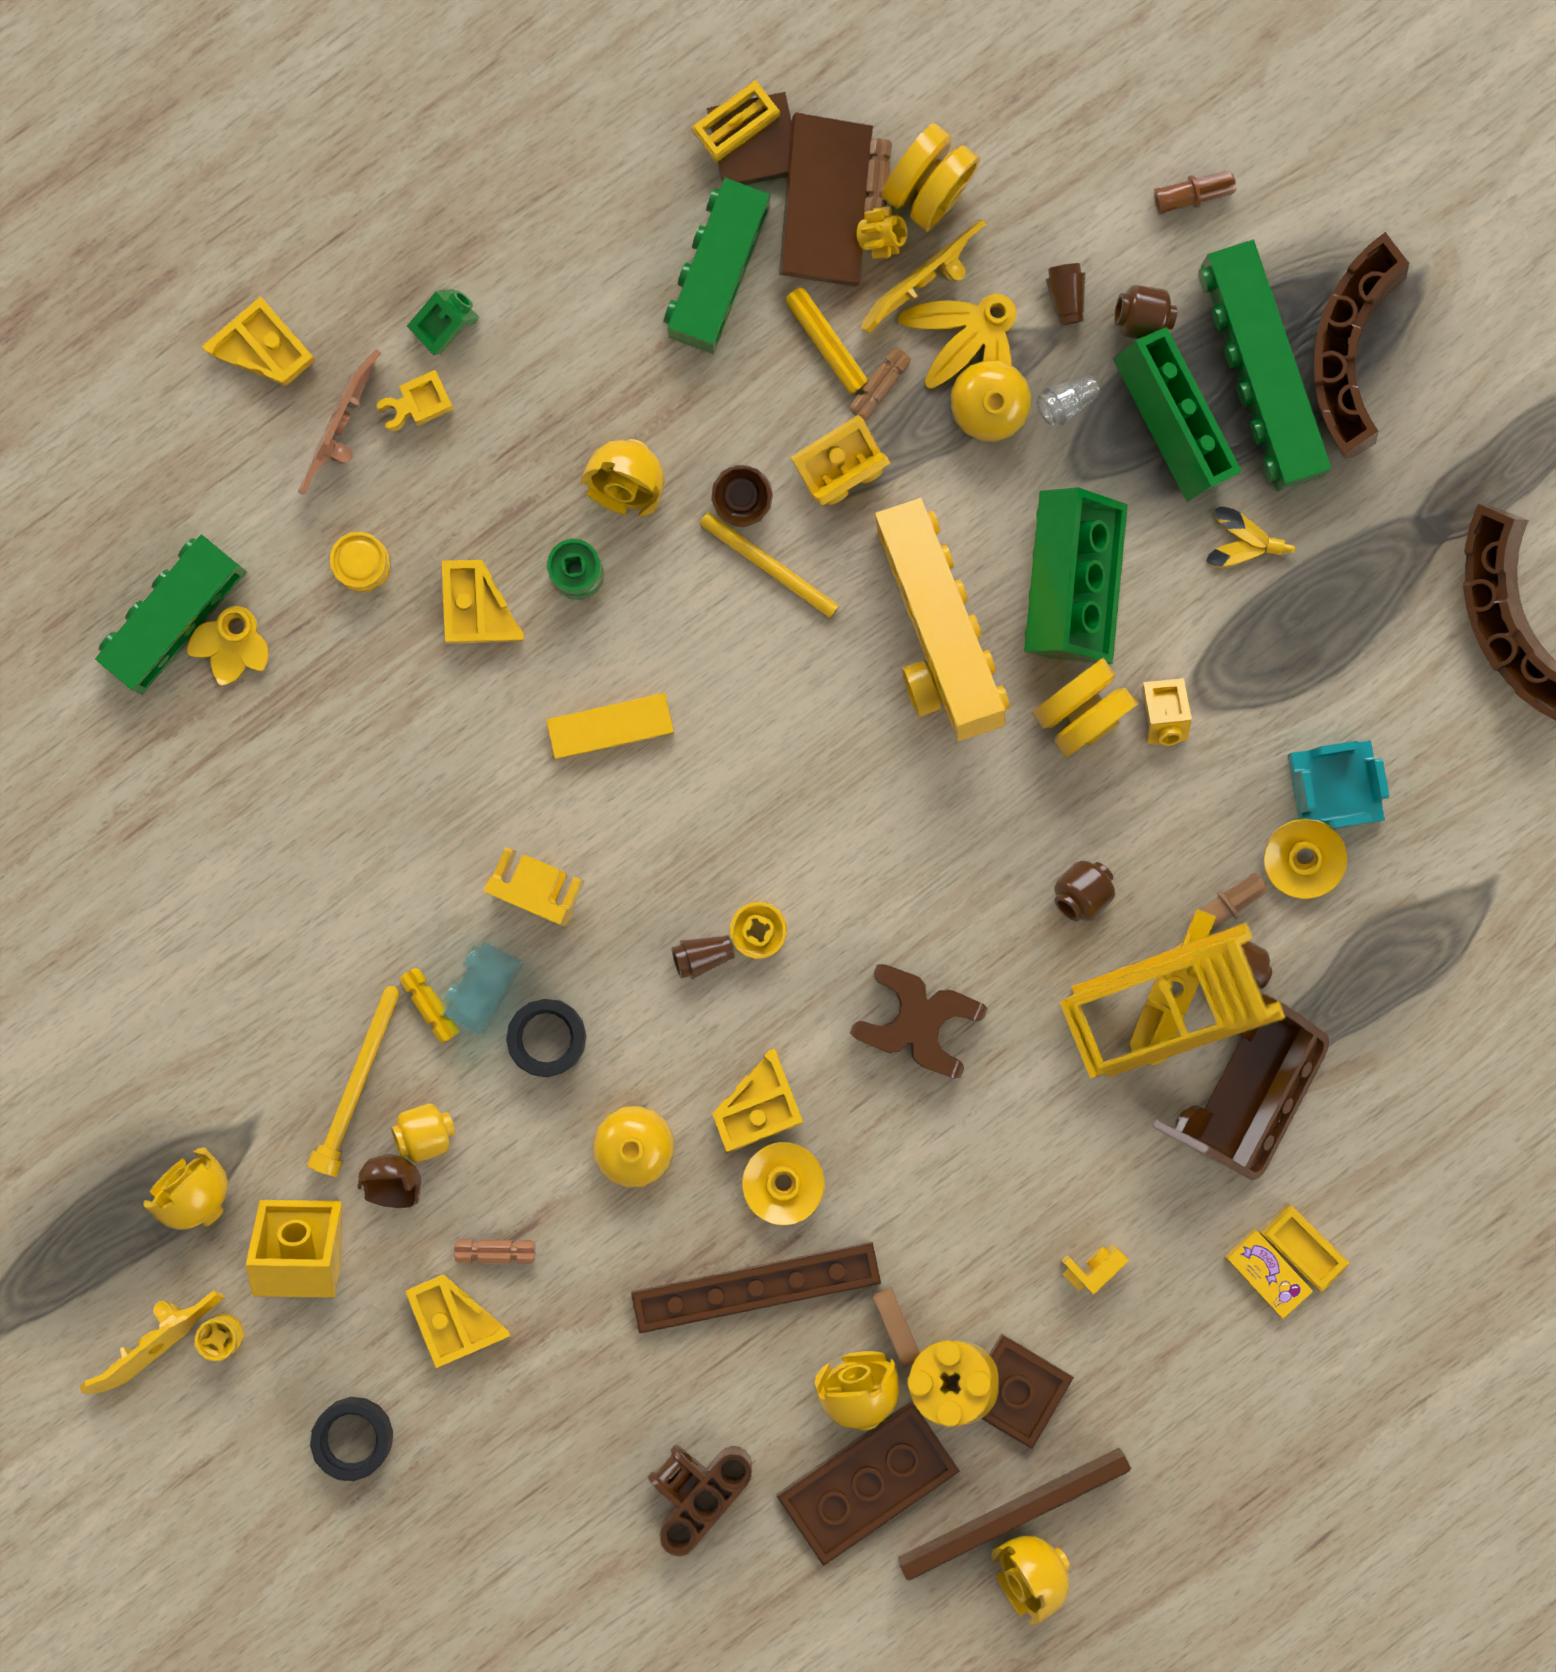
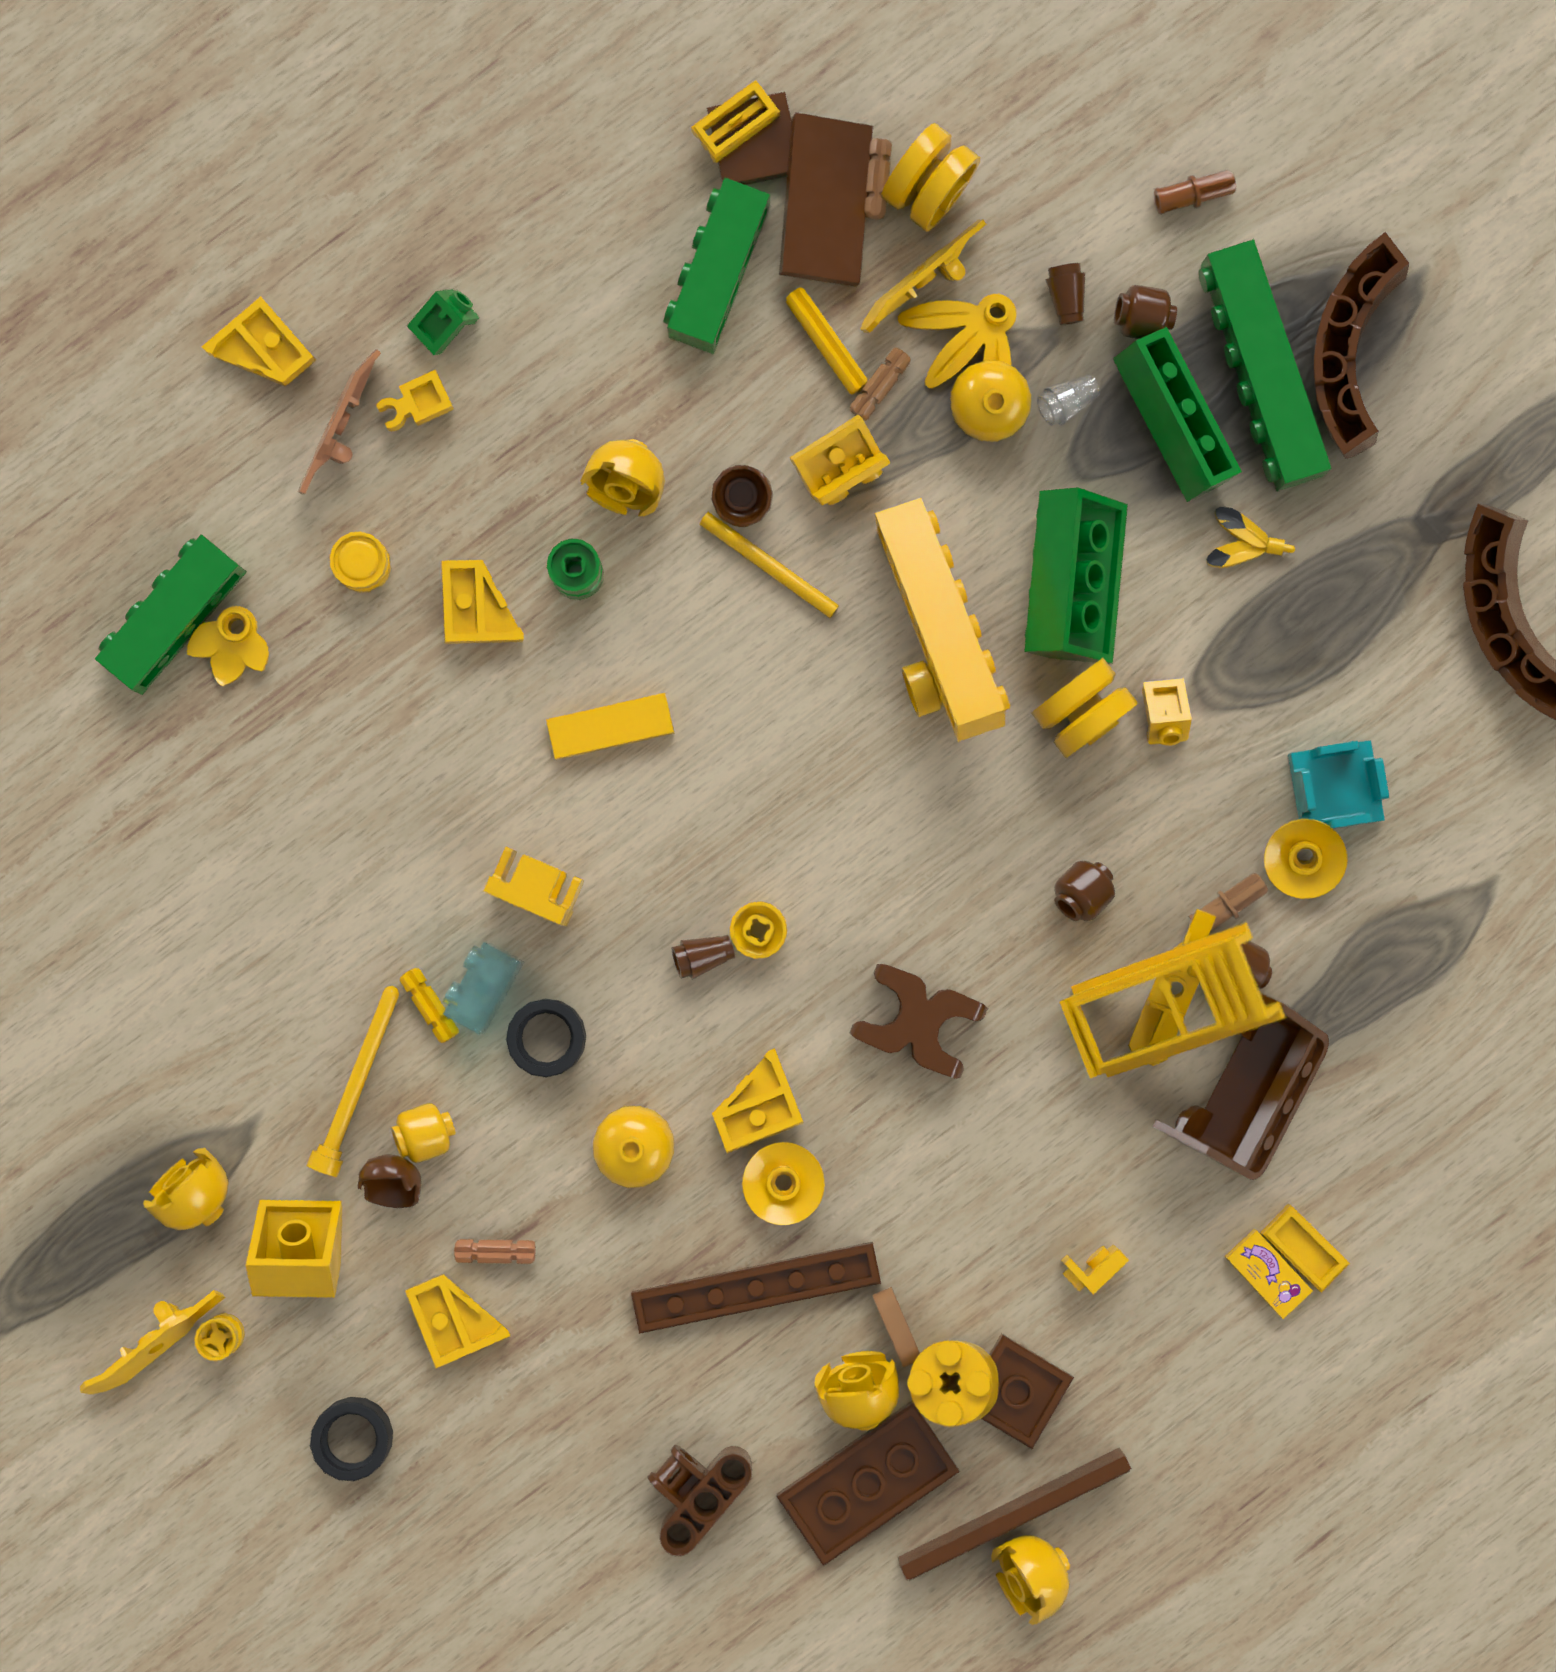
yellow gear [857,206,907,259] -> none

